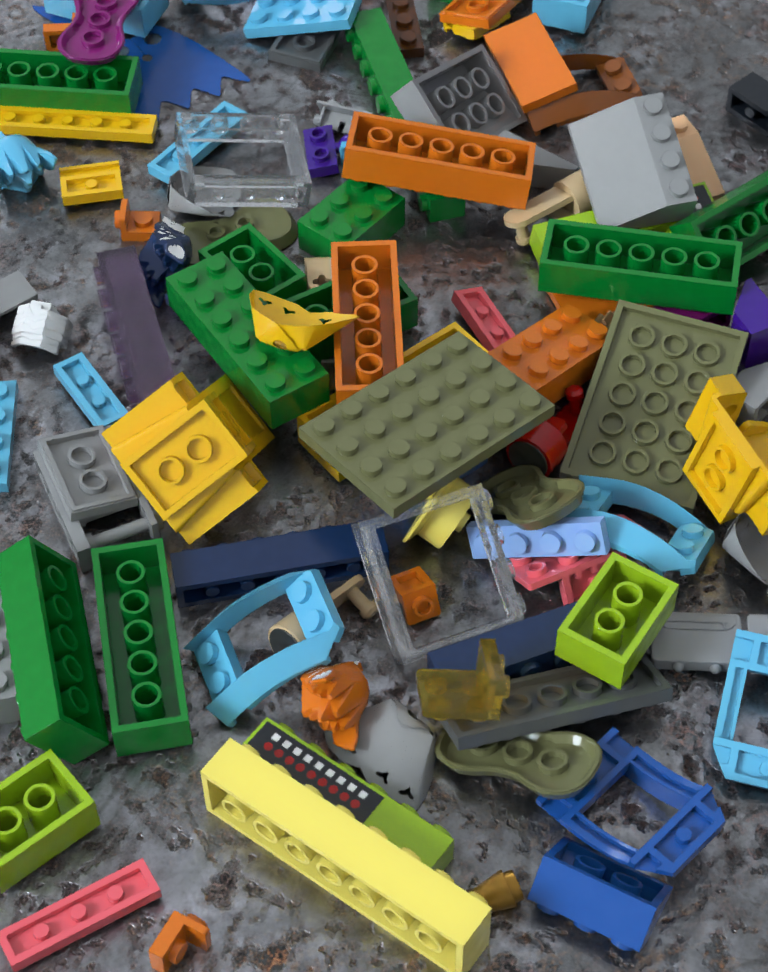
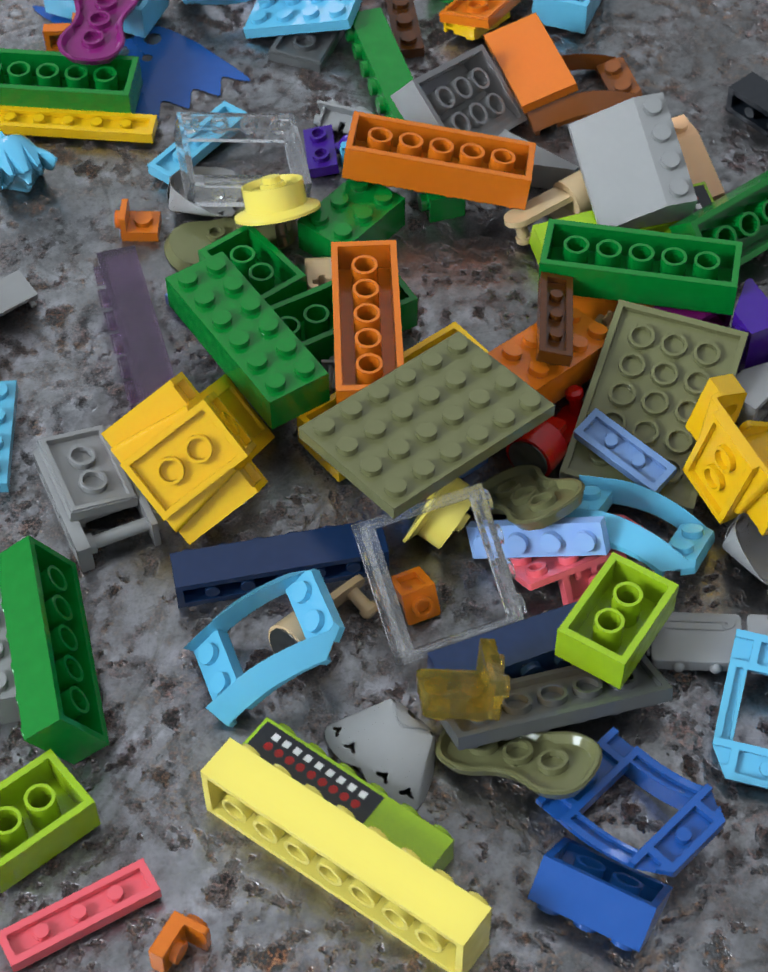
white hair [11,300,73,355] -> none
medium azure plate [53,352,128,427] -> none
yellow plate [59,160,124,206] -> none
green brick [91,538,193,757] -> none
dark blue piece [135,216,193,308] -> none
yellow piece [249,289,360,352] -> none
orange piece [300,661,370,751] -> none
coral plate [451,286,515,352] -> none
pearl gold cone [471,869,524,912] -> none
none -> light yellow piece [234,174,321,248]
none -> reddish brown plate [536,271,573,367]
none -> medium blue plate [573,408,677,493]

